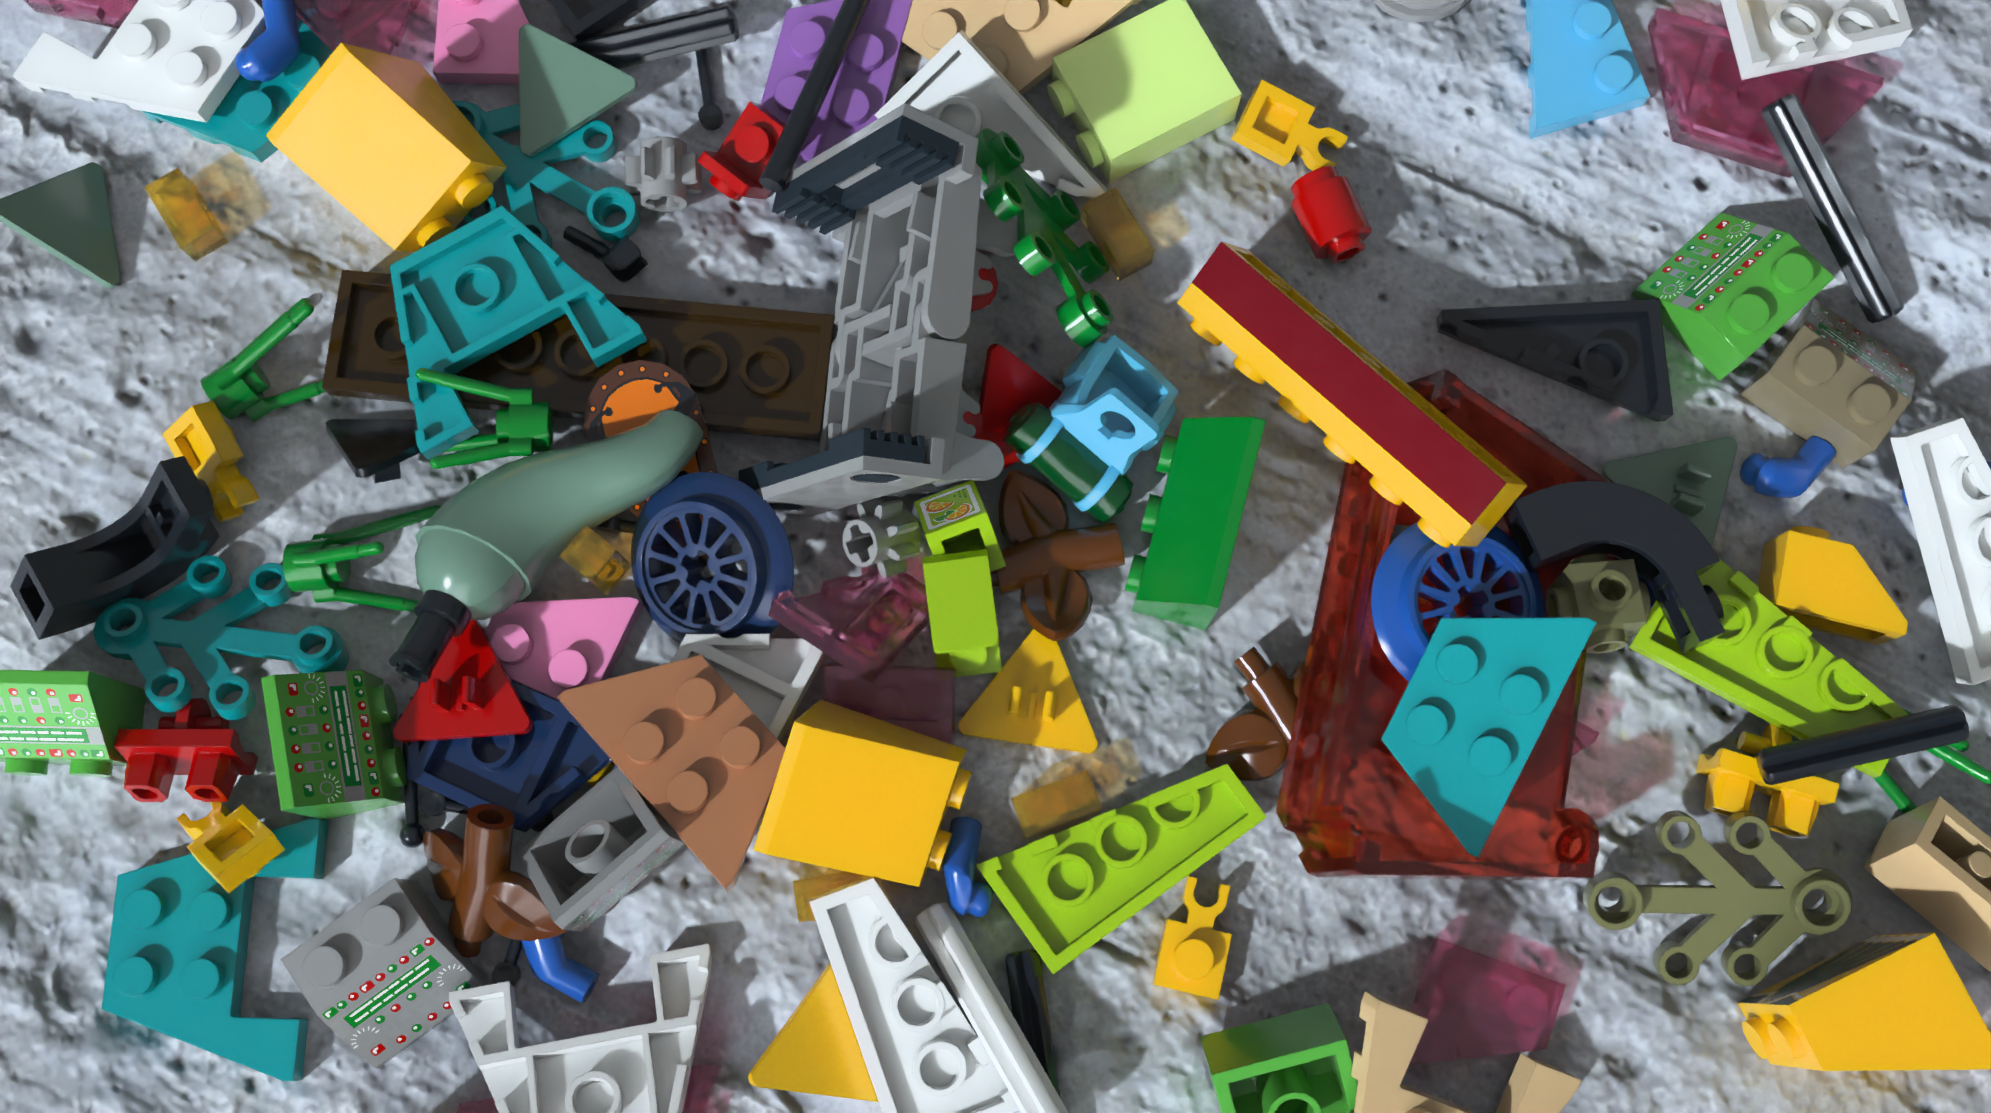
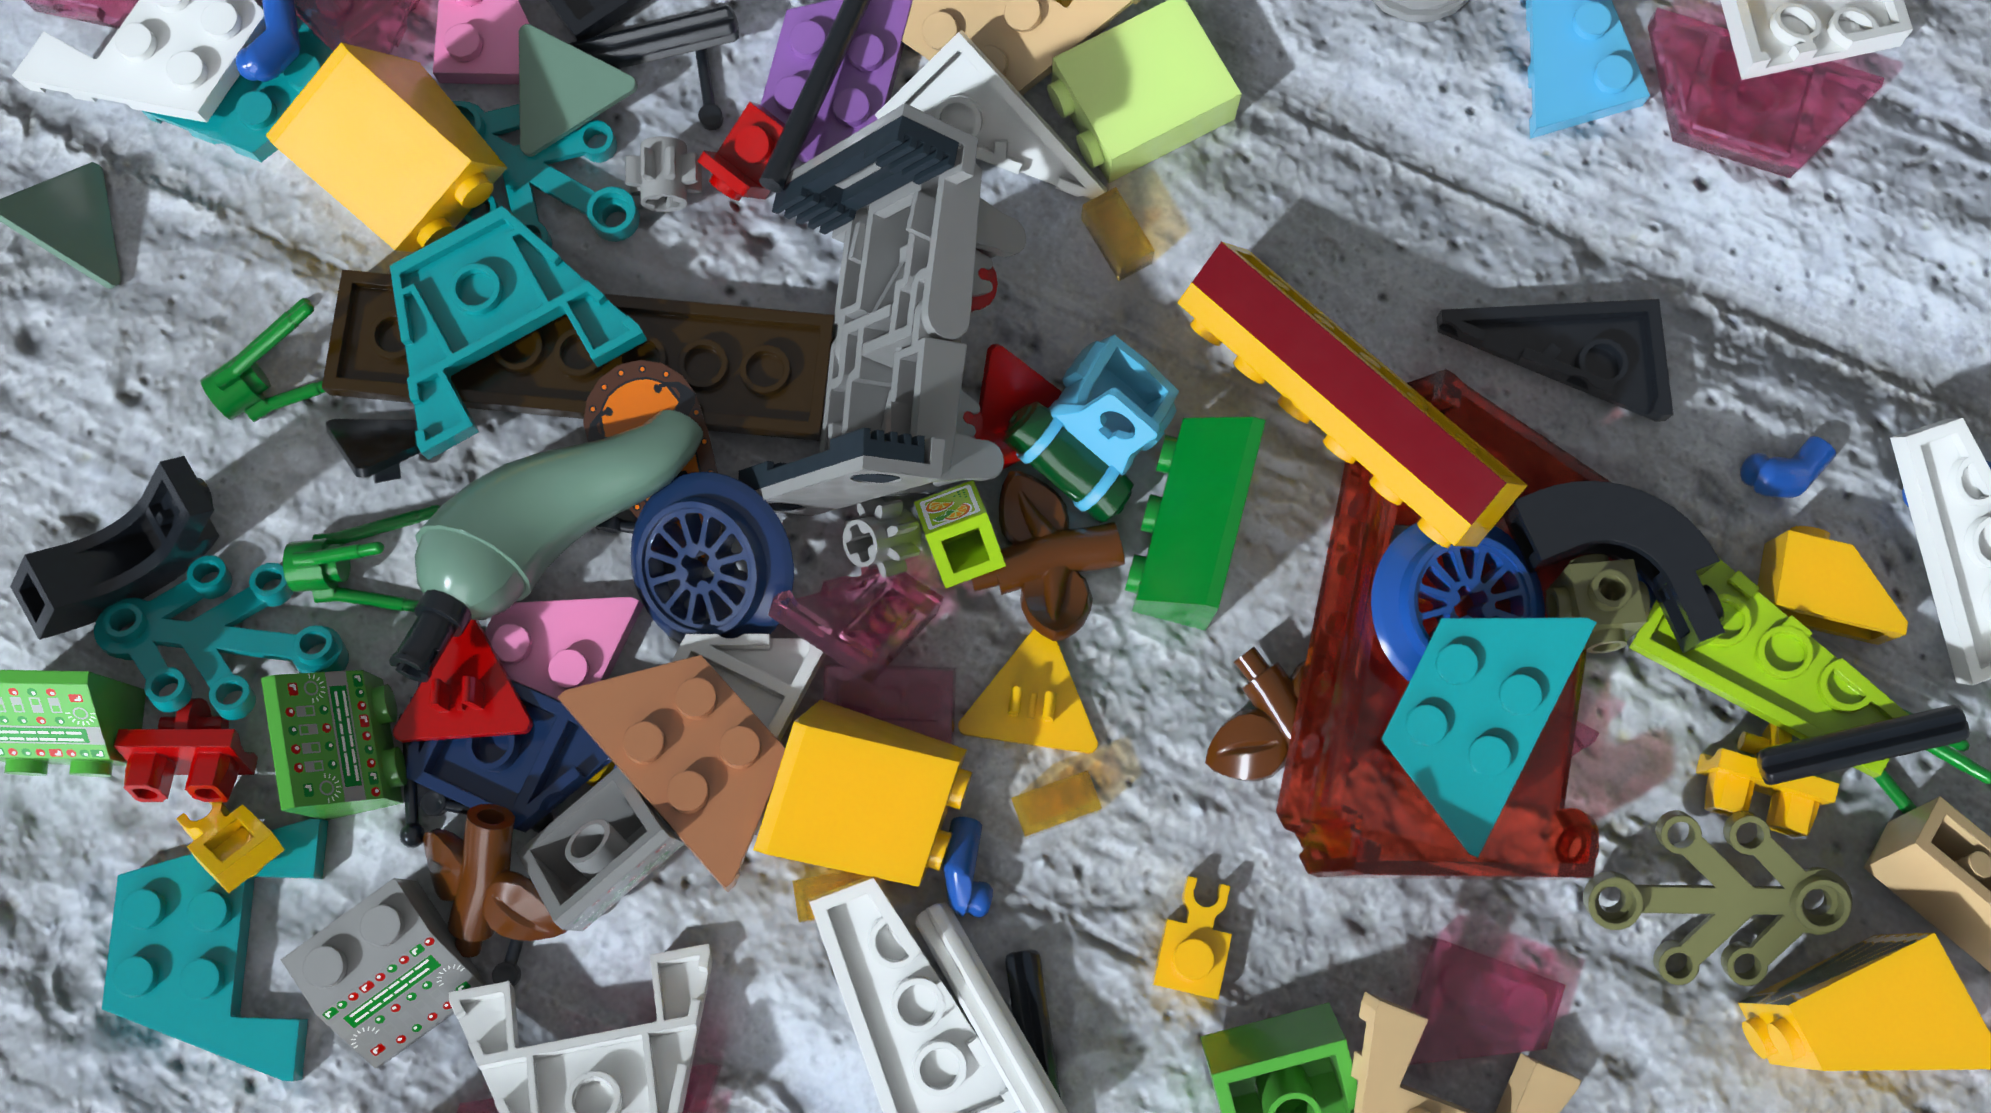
clear yellow piece [144,168,229,262] -> none
yellow plate [162,401,260,522] -> none
green plant [416,368,553,469] -> none
blue arm [521,933,600,1003] -> none
clear yellow piece [560,525,631,596] -> none
black hand [563,226,648,282] -> none
yellow piece [748,963,878,1102] -> none
lime slope [922,549,1002,680] -> none
green plant [975,128,1114,348] -> none
lime wing [976,764,1267,974] -> none
yellow plate [1231,80,1349,171] -> none
red brick [1291,166,1372,263] -> none
sand green piece [1602,437,1738,546] -> none
bright green slope [1631,212,1835,381] -> none
dark tan slope [1740,298,1917,469] -> none
black axle [1762,94,1904,323] -> none

